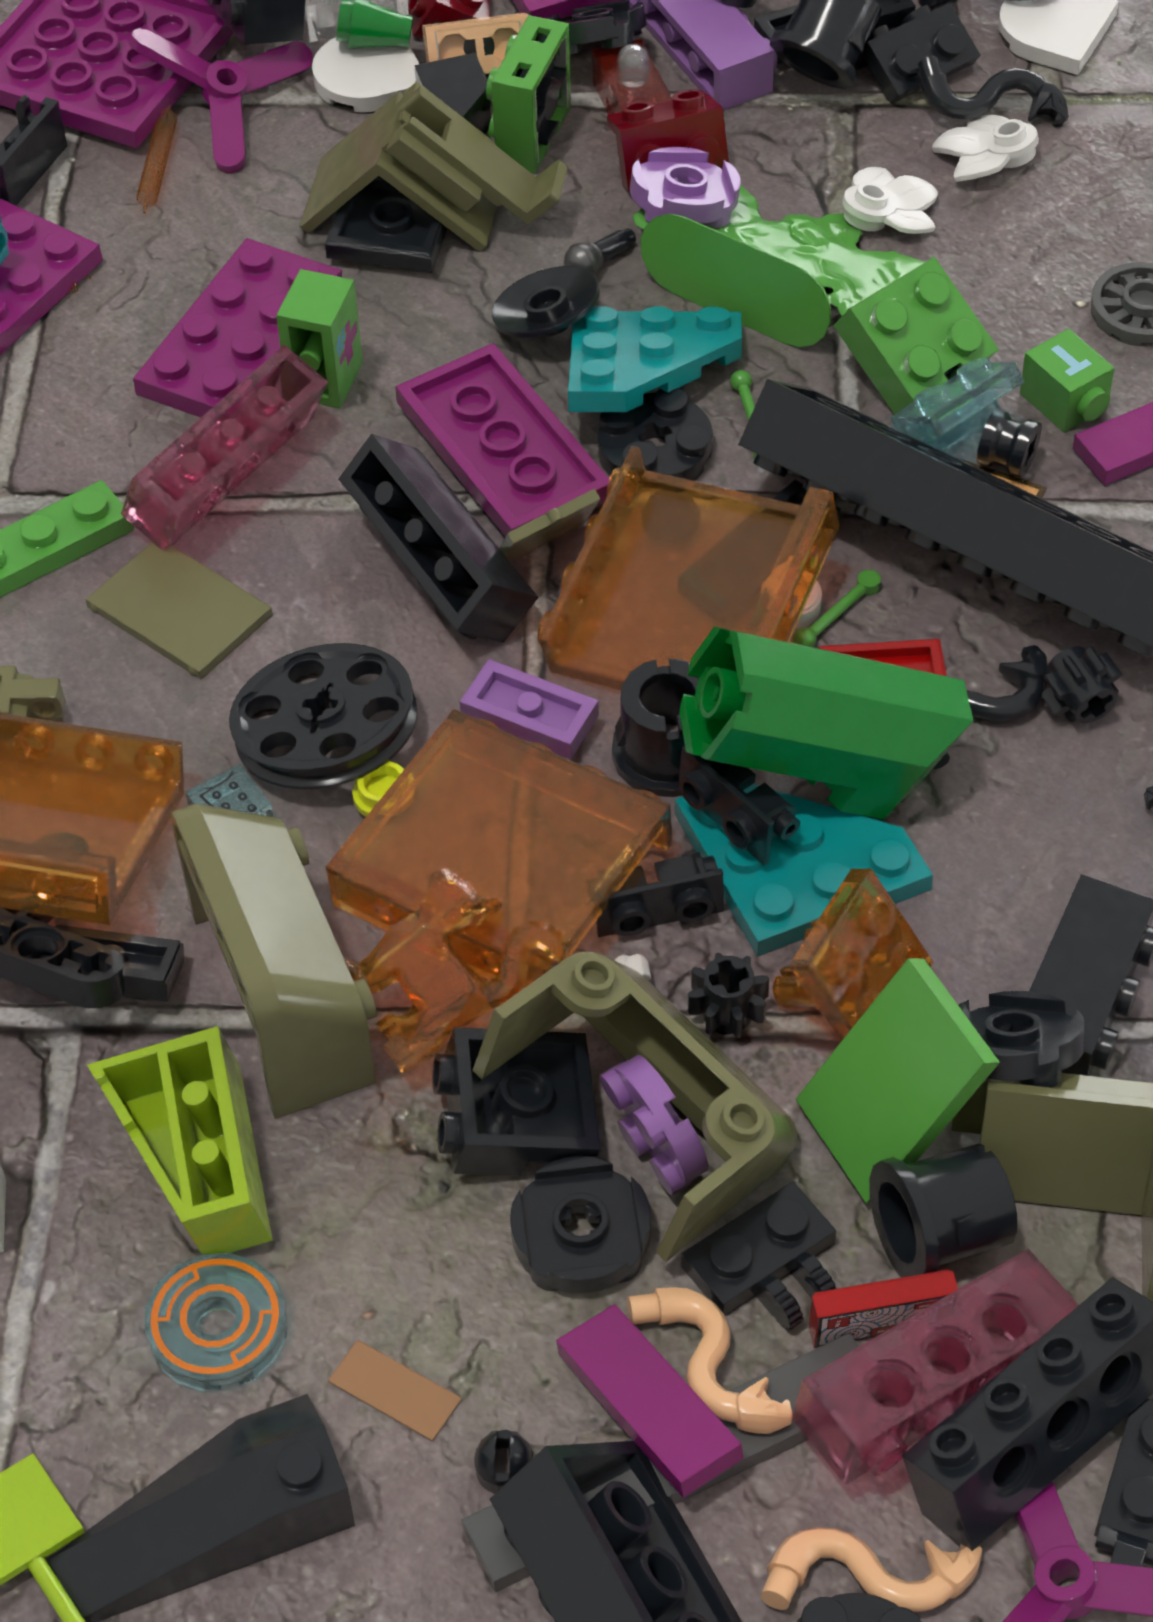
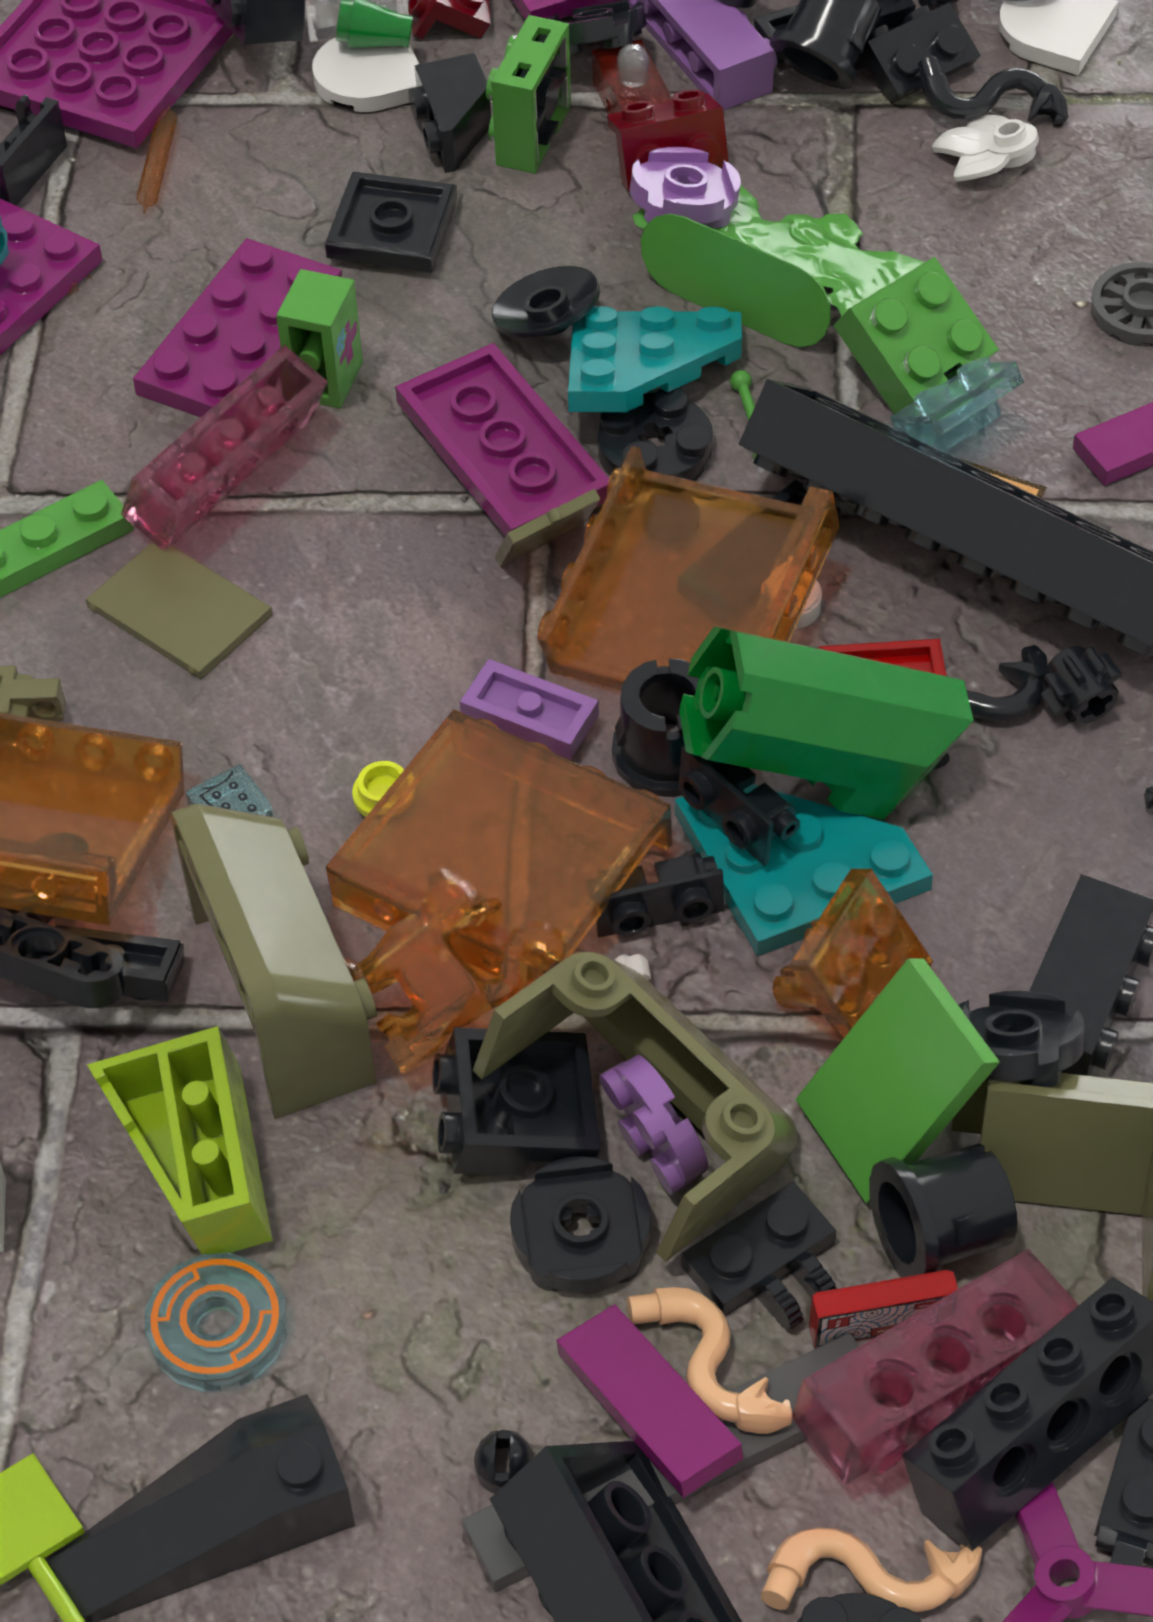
magenta piece [129,28,313,173] -> none
black wedge [229,643,418,789] -> none
olive piece [299,81,568,252] -> none
medium nougat sticker [328,1339,462,1441] -> none
black brick [339,433,539,643] -> none
light nougat piece [422,13,529,74] -> none
piece [563,228,636,275] -> none
black gear [687,953,769,1038] -> none
bright green hinge [792,570,881,647] -> none
white plate [842,167,938,234] -> none
black wheel [976,408,1042,478] -> none
bright green brick [1020,329,1114,433] -> none

